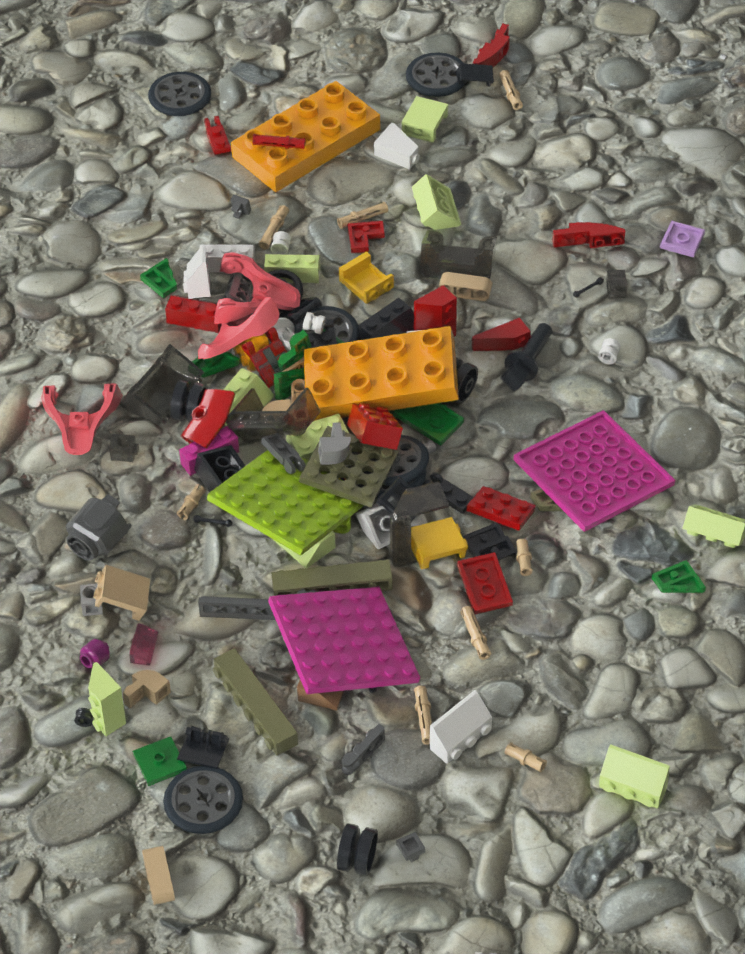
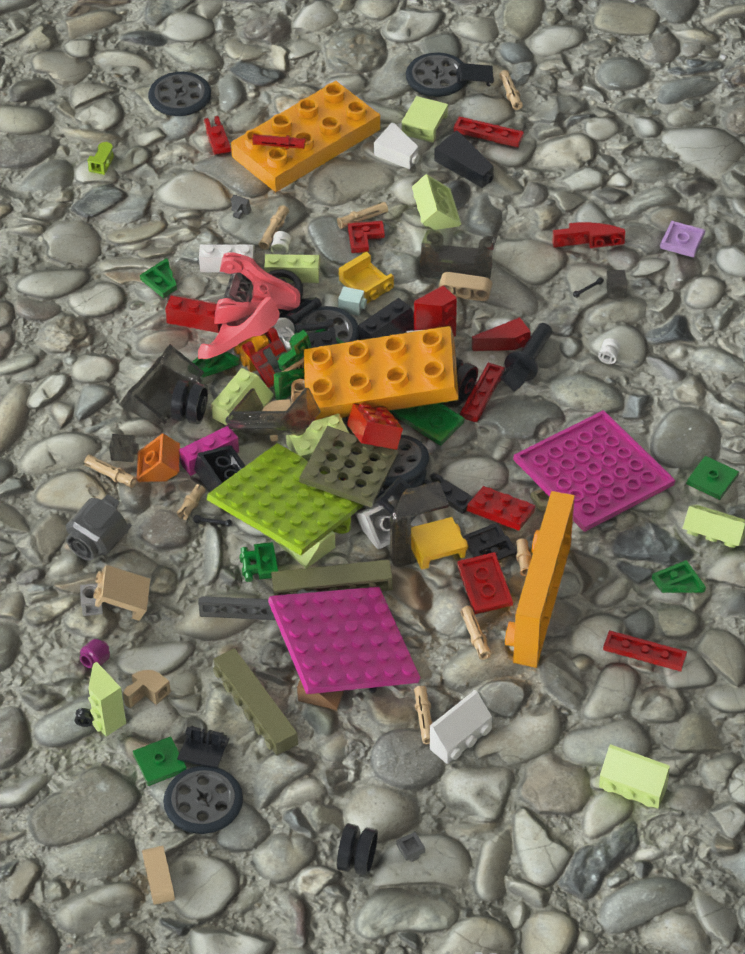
coral animal [41,383,123,455] -> none
clear pink slope [129,623,159,665] -> none
red panel [181,389,235,449] -> none
white slope [183,245,211,299] -> none
dark grey hinge [261,433,306,474] -> none
white wheel [303,312,326,334] -> none
light grey brick [318,423,351,465] -> none
dark grey hinge [341,724,385,775] -> none
red slope [473,23,510,67] -> none
tan pin [505,742,547,773] -> none
none -> tan pin [84,455,137,488]
none -> lime leg [87,142,114,175]
none -> orange slope [136,433,180,482]
none -> green plate [240,542,278,582]
none -> light aqua brick [338,286,367,316]
none -> black slope [434,130,494,188]
none -> red plate [454,116,524,148]
none -> red tile [460,362,505,423]
none -> light orange piece [505,491,575,668]
none -> red plate [603,630,687,672]
none -> green plate [686,456,739,500]

